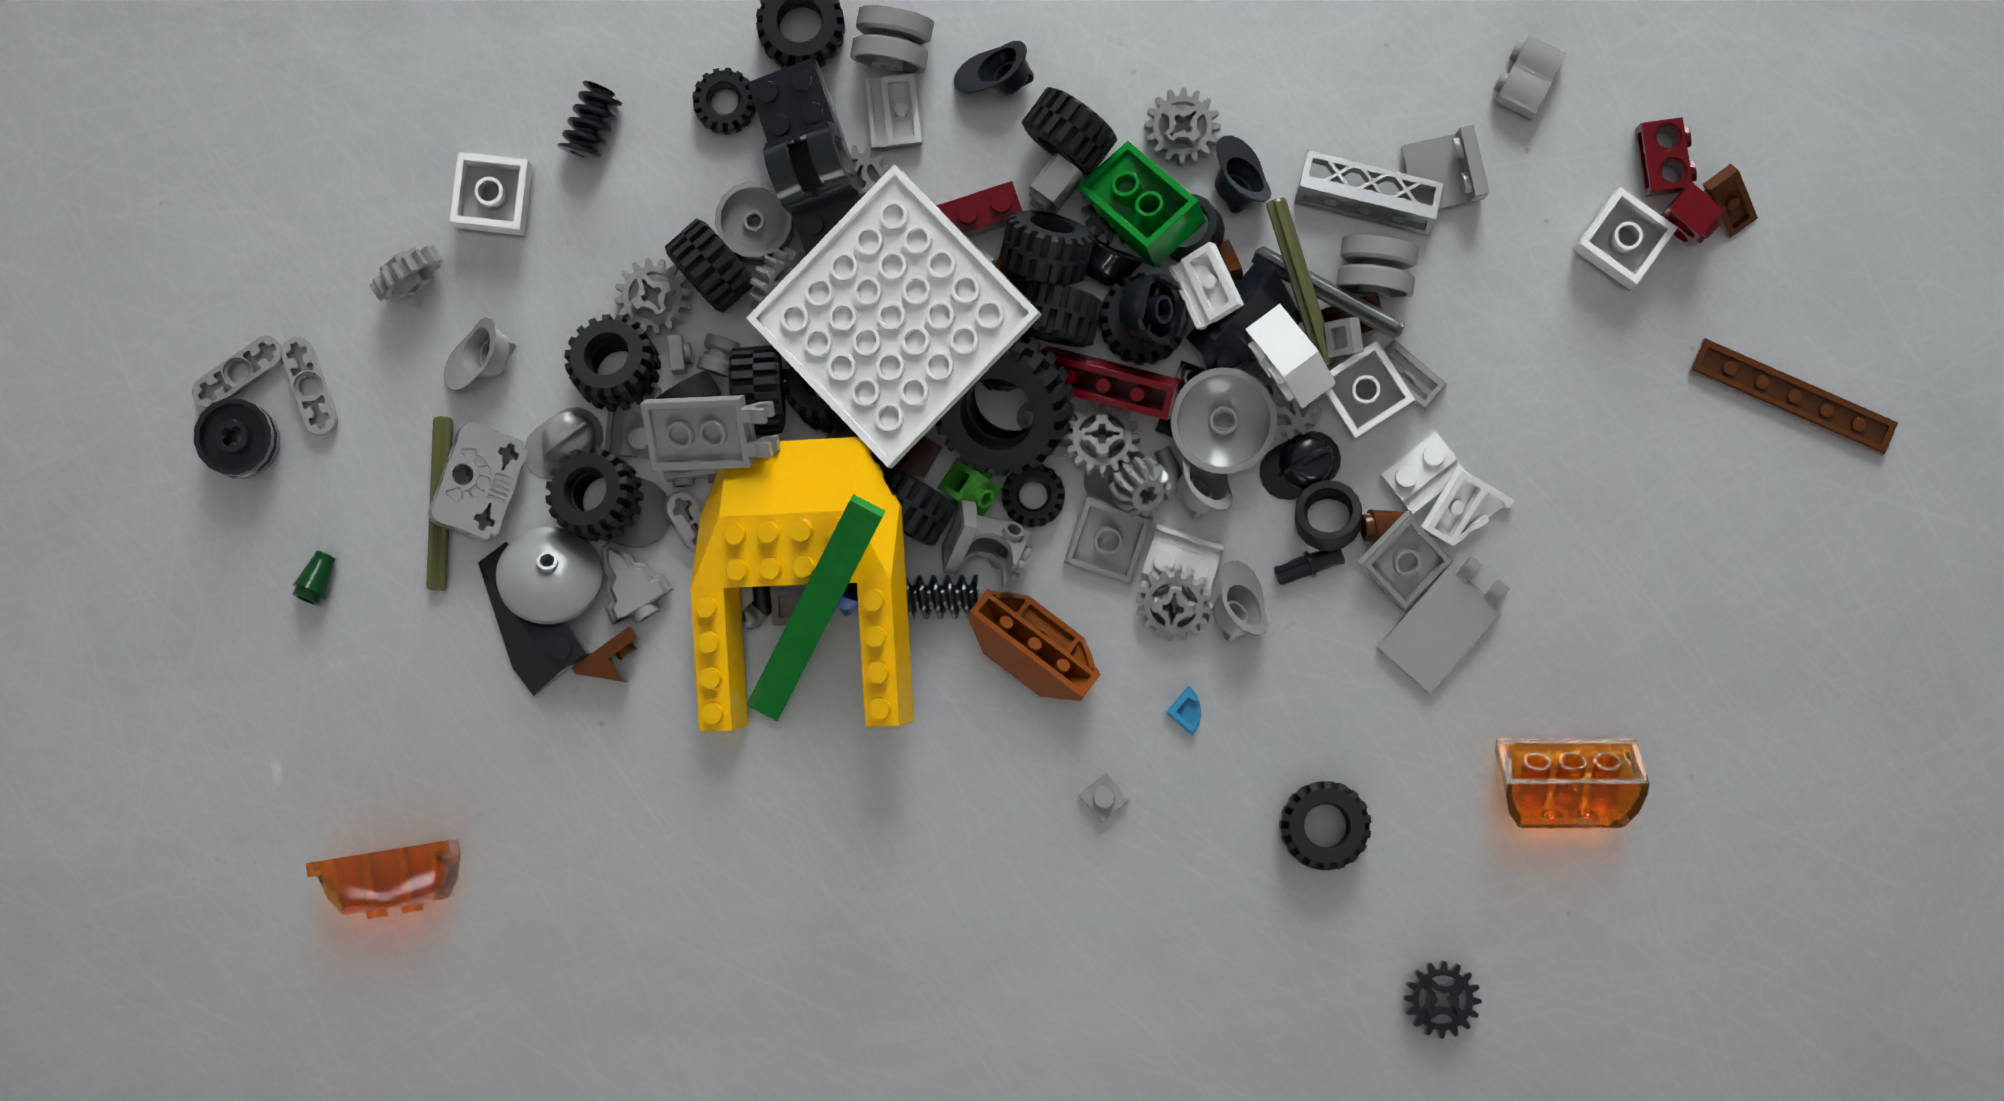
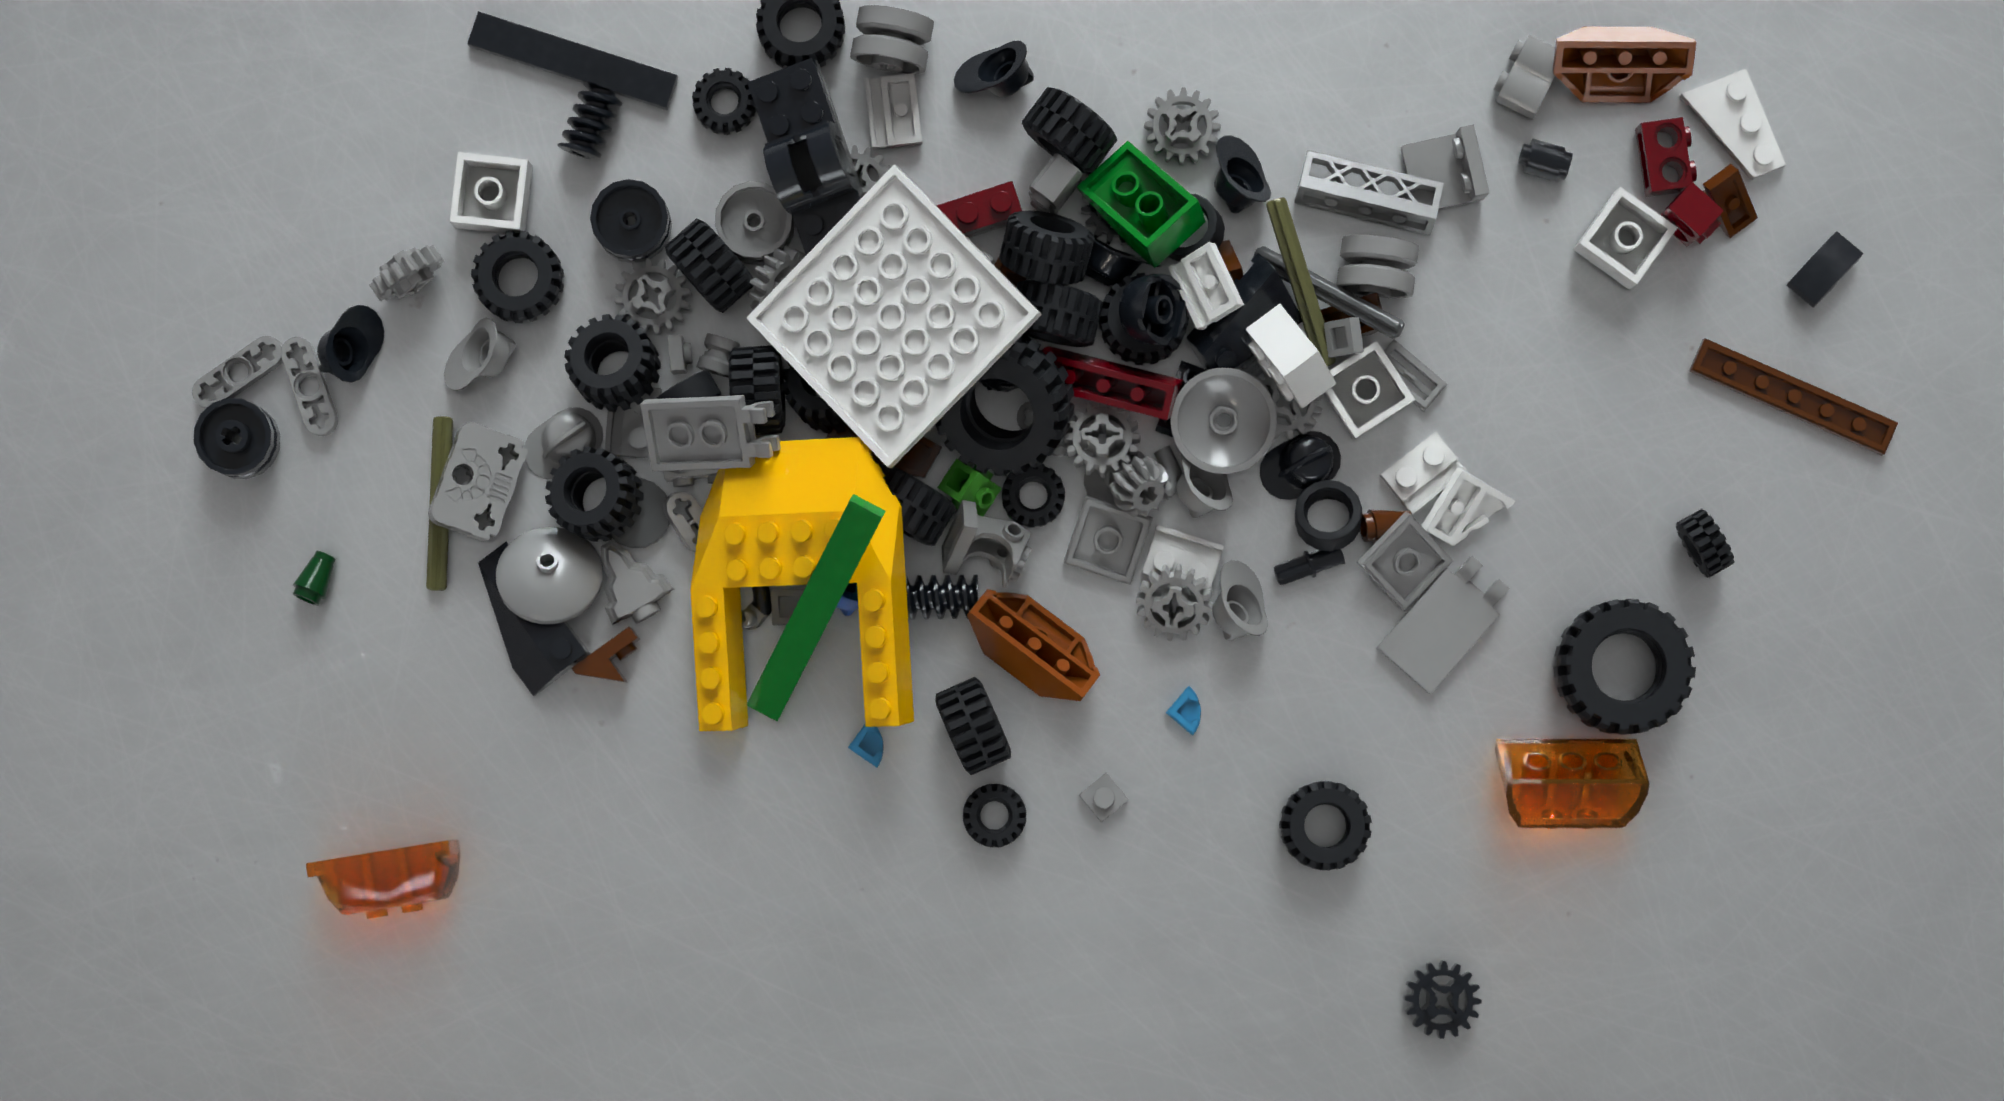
none -> black piece [317,305,384,383]
none -> black tile [467,11,678,110]
none -> black tyre [471,230,564,323]
none -> black wheel [590,179,672,263]
none -> dark azure tile [848,724,884,768]
none -> black tyre [935,677,1011,775]
none -> black tyre [963,784,1026,847]
none -> black brick [1518,139,1573,181]
none -> dark orange wedge [1553,26,1697,103]
none -> black tyre [1553,599,1696,735]
none -> black tyre [1676,509,1735,578]
none -> white wing [1679,69,1786,180]
none -> black slope [1786,231,1864,308]

